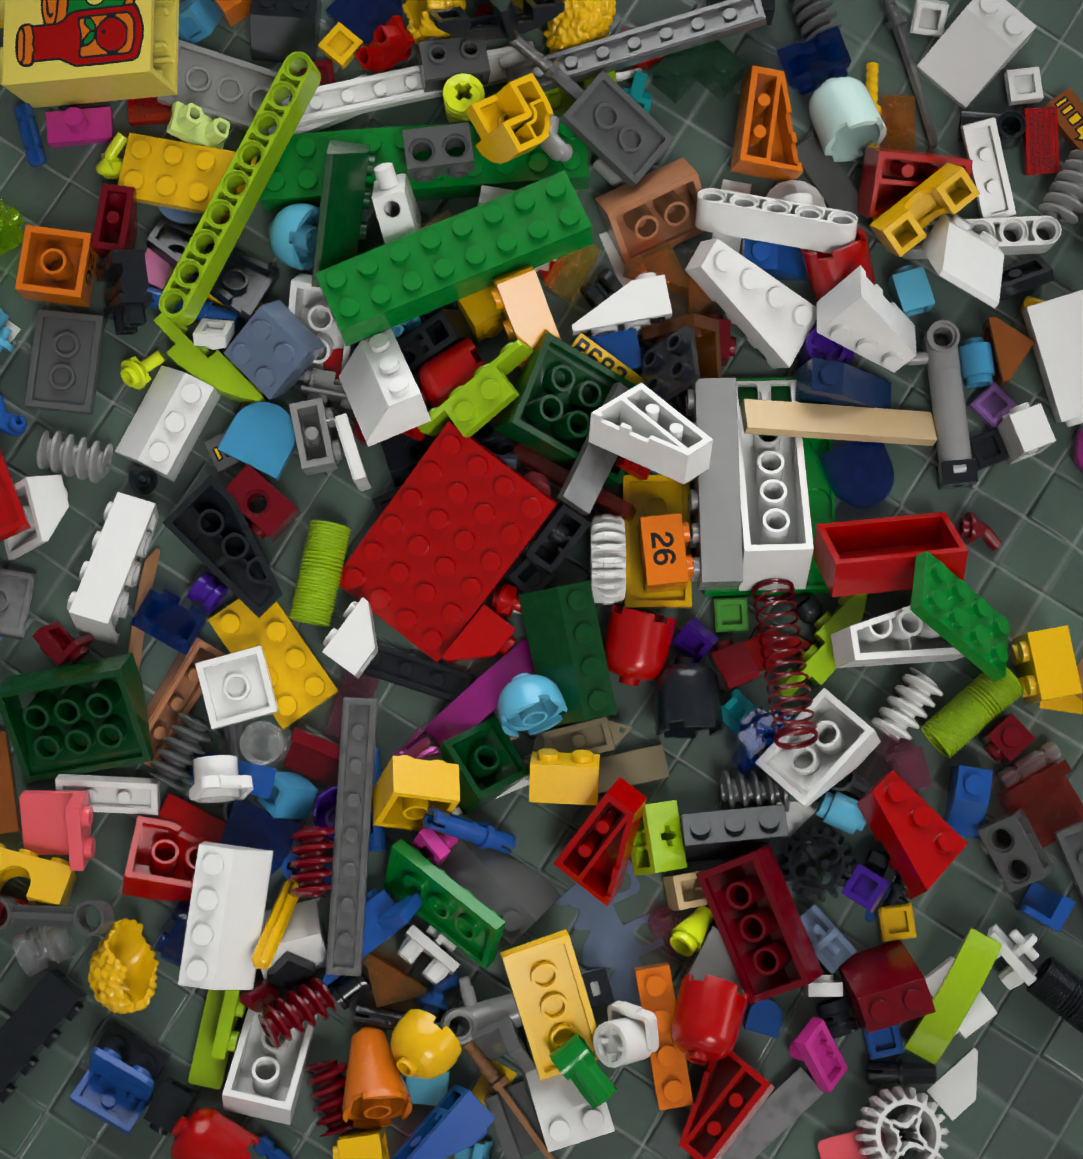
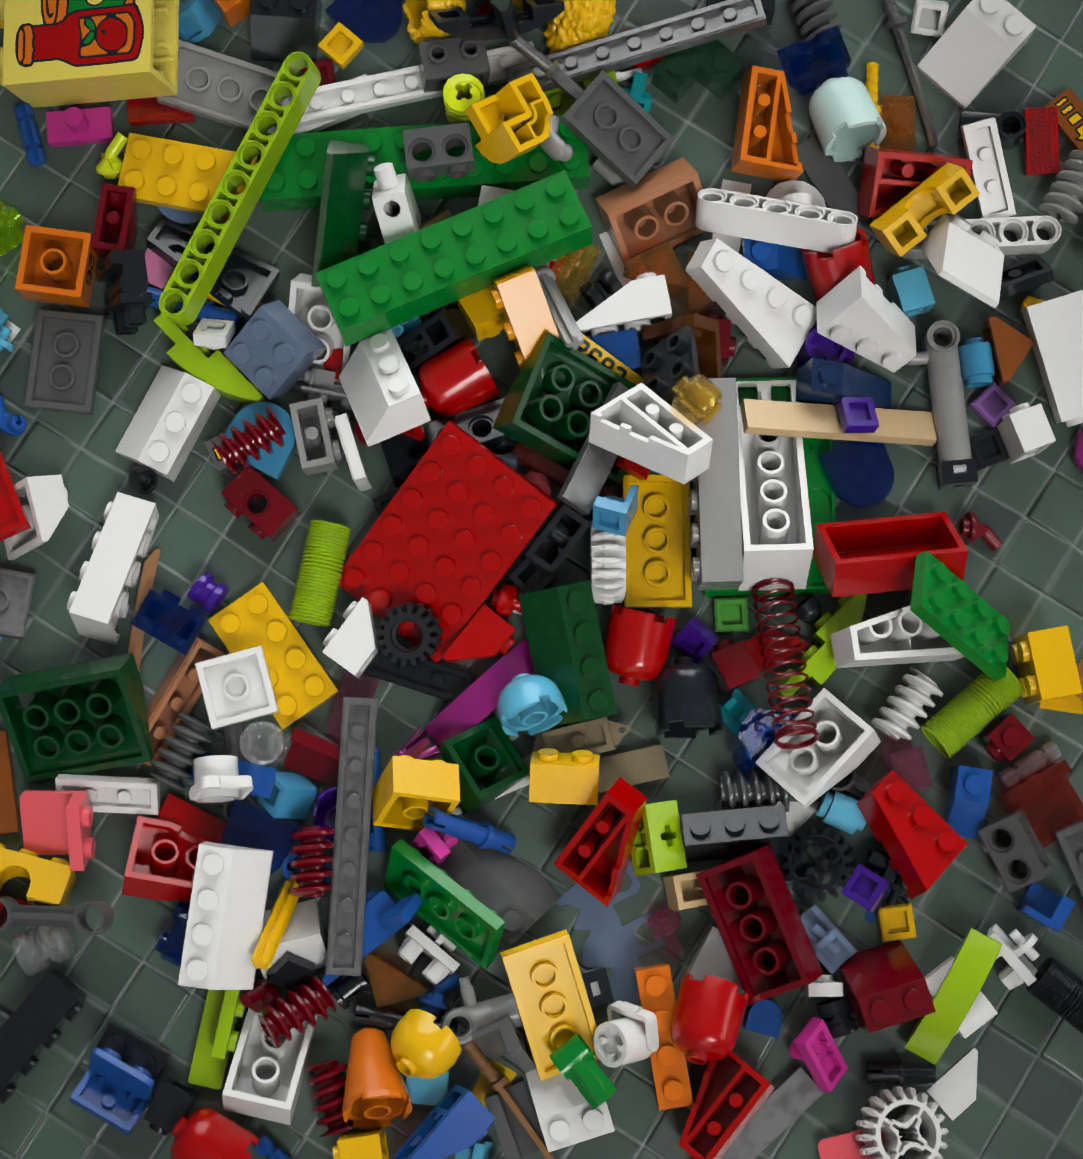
dark red bracket [32,621,95,666] -> none
light grey piece [36,430,113,483] -> none
yellow piece [88,918,160,1014] -> none
neon yellow plate [120,349,167,390] -> none
black wedge [163,475,283,618] -> none
yellowish green hips [166,101,230,149] -> none
medium azure cylinder [269,203,320,271] -> none
red hips [356,15,415,75] -> none
lime bracket [417,340,534,438] -> none
orange brick [637,513,694,594] -> none
neon yellow cone [670,906,714,957] -> none
blue tile [862,1024,904,1060] -> none
white plate [1004,67,1044,106] -> none
none -> dark red piece [212,406,287,475]
none -> black tyre [377,602,443,666]
none -> light grey axle [536,268,584,350]
none -> dark azure panel [593,484,639,536]
none -> clear yellow head [672,374,723,425]
none -> dark purple plate [836,397,879,433]

